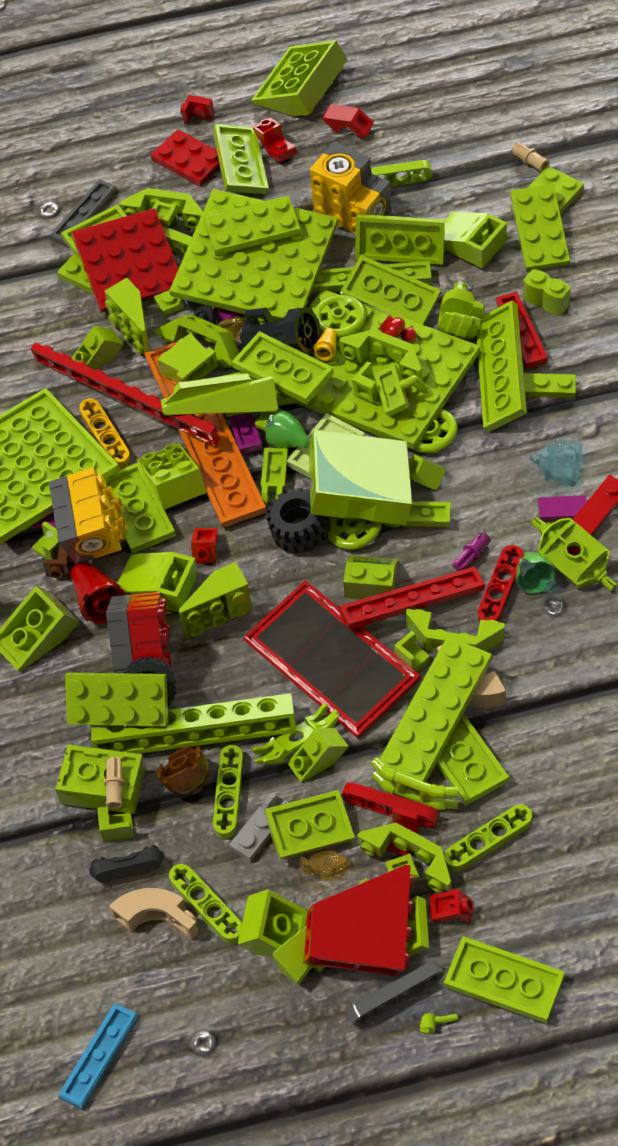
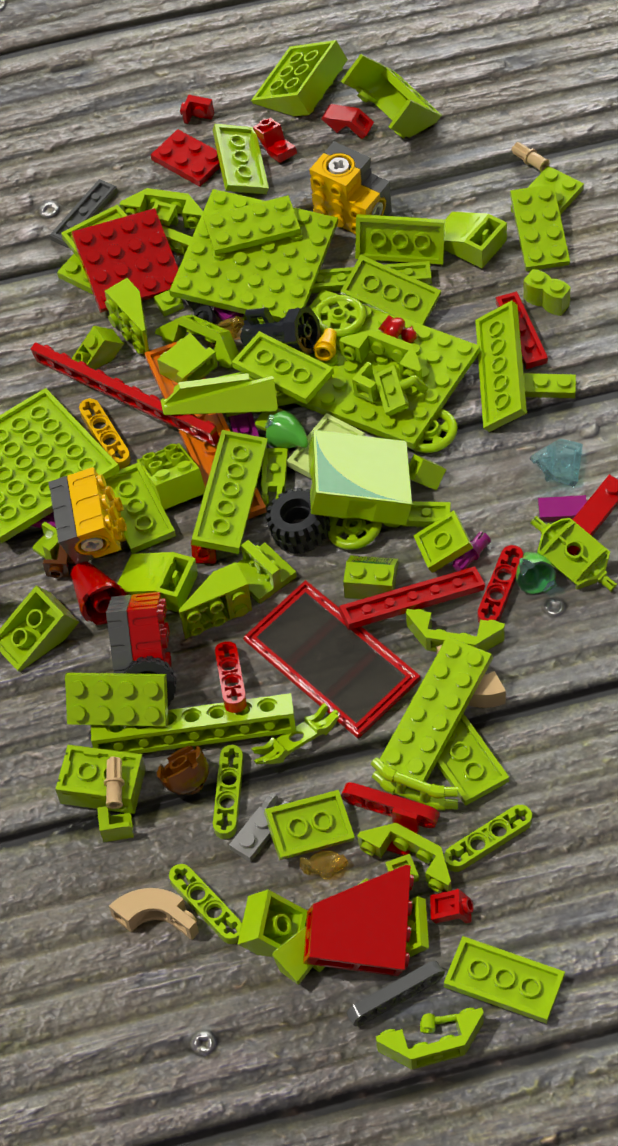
dark azure tile [58,1003,139,1111] -> none
black piece [89,845,164,882] -> none
lime slope [288,728,349,782] -> none
lime beam [371,160,433,186] -> none
lime panel [394,631,430,672] -> none
lime piece [437,282,485,340] -> none
none -> lime plate [191,430,268,554]
none -> red beam [215,641,247,713]
none -> lime bracket [237,540,297,604]
none -> lime windscreen [341,54,442,138]
none -> lime slope [375,1008,484,1070]
none -> lime plate [413,511,473,573]

